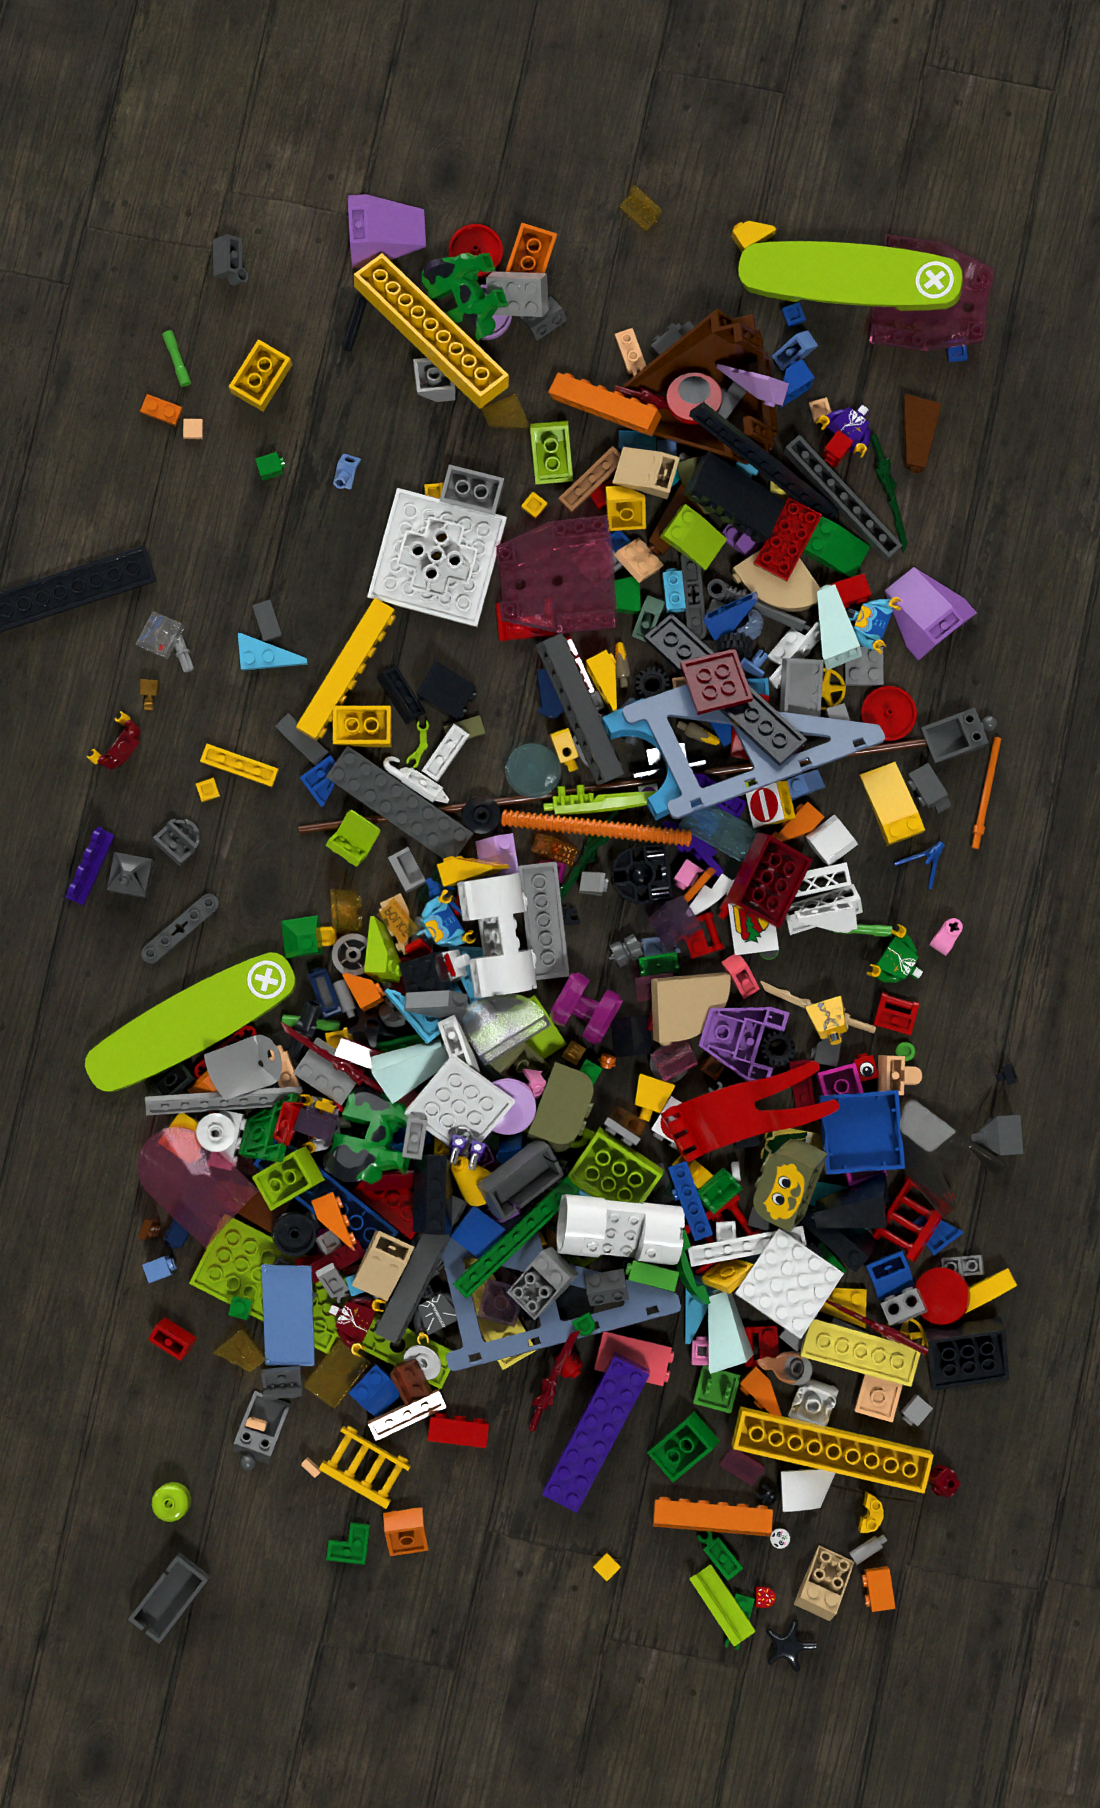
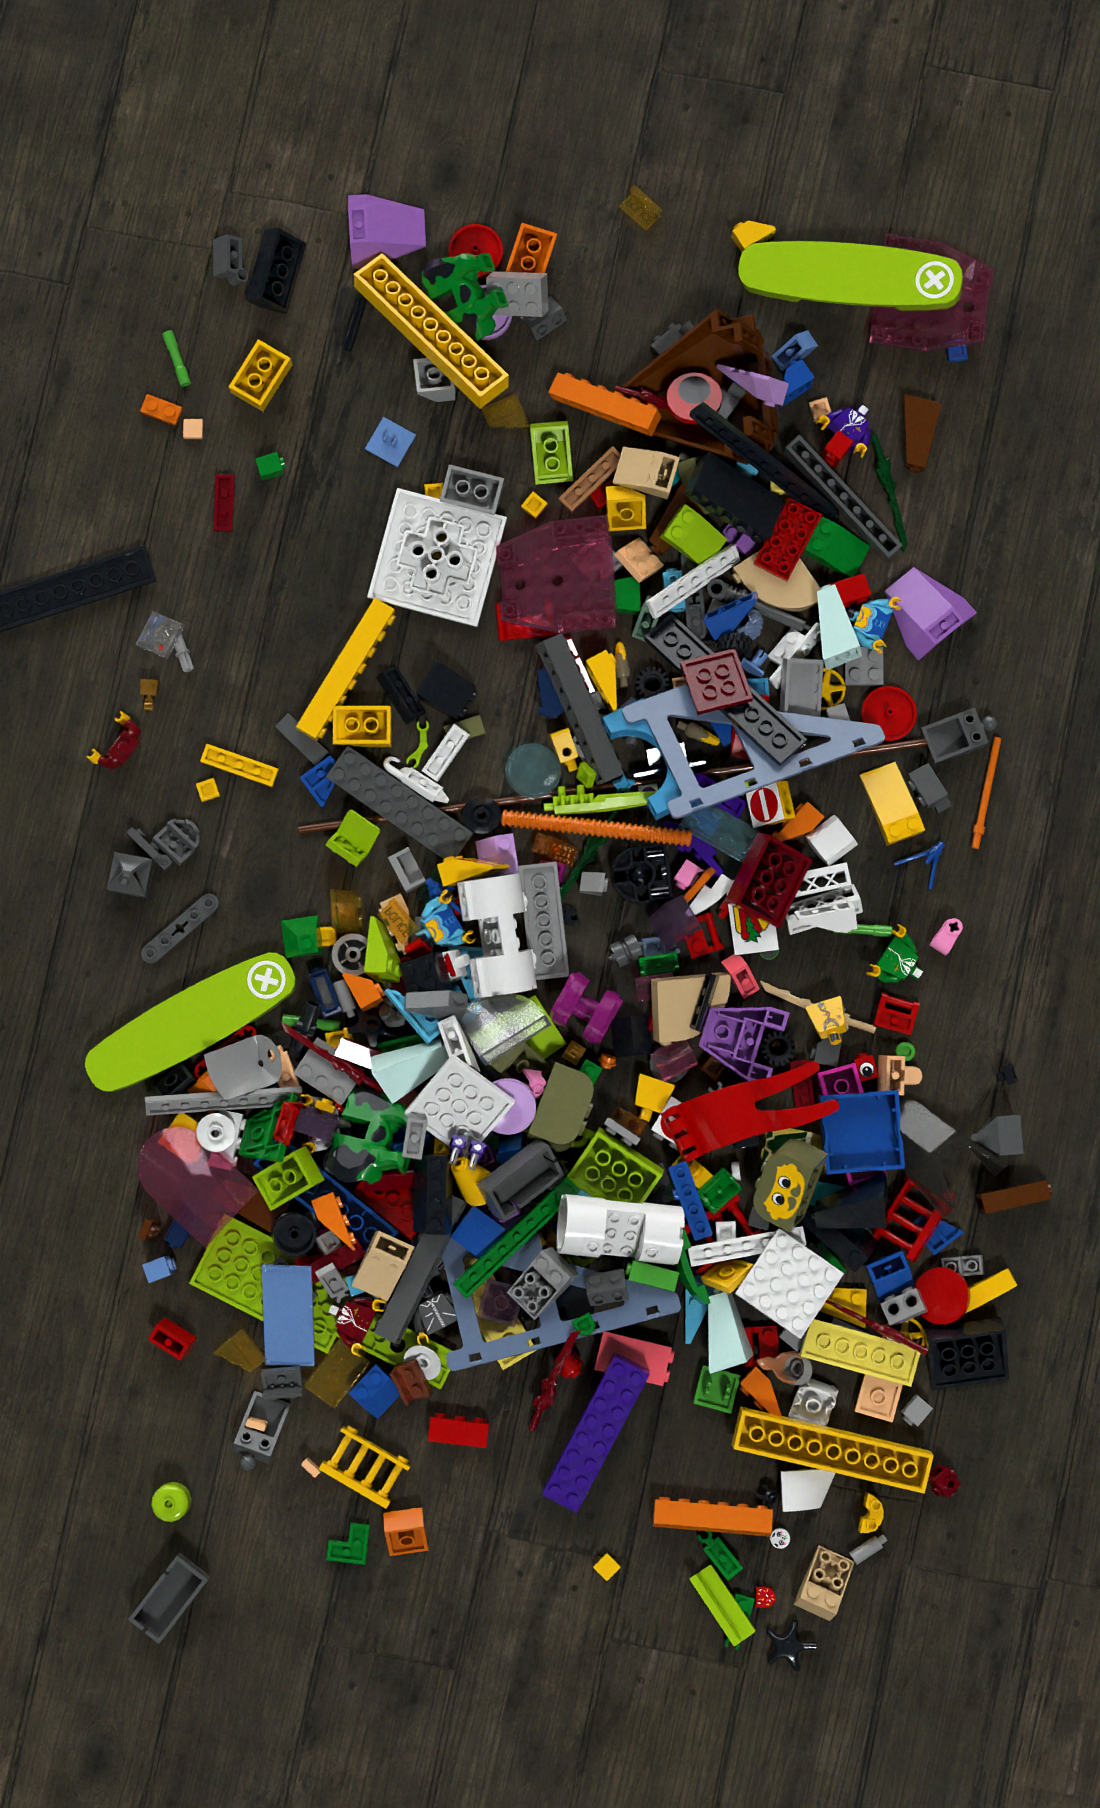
dark purple fence [66,827,115,905] -> none
green brick [228,1295,254,1320] -> none
medium azure wing [238,633,308,671] -> none
dark grey tile [252,600,282,642] -> none
medium blue bracket [333,454,361,489] -> none
plate [367,1388,447,1441] -> none
blue plate [605,530,631,553] -> none
light nougat hinge [615,328,646,377] -> none
dark azure plate [618,430,657,451] -> none
green slope [647,1411,720,1482] -> none
medium blue tile [657,440,677,456] -> none
bright pink window [691,1336,709,1365] -> none
clear pink panel [719,1445,766,1486] -> none
blue plate [781,302,806,328] -> none
medium blue slope [786,770,825,801] -> none
orange brick [862,1566,896,1612] -> none
none -> dark grey hinge [127,827,173,871]
none -> dark red plate [213,474,235,532]
none -> black slope [245,228,306,314]
none -> medium blue piece [365,417,416,467]
none -> lime tile [576,761,597,789]
none -> dark azure piece [612,775,635,793]
none -> white tile [646,544,741,619]
none -> black slope [689,972,720,1032]
none -> reddish brown slope [975,1180,1052,1214]

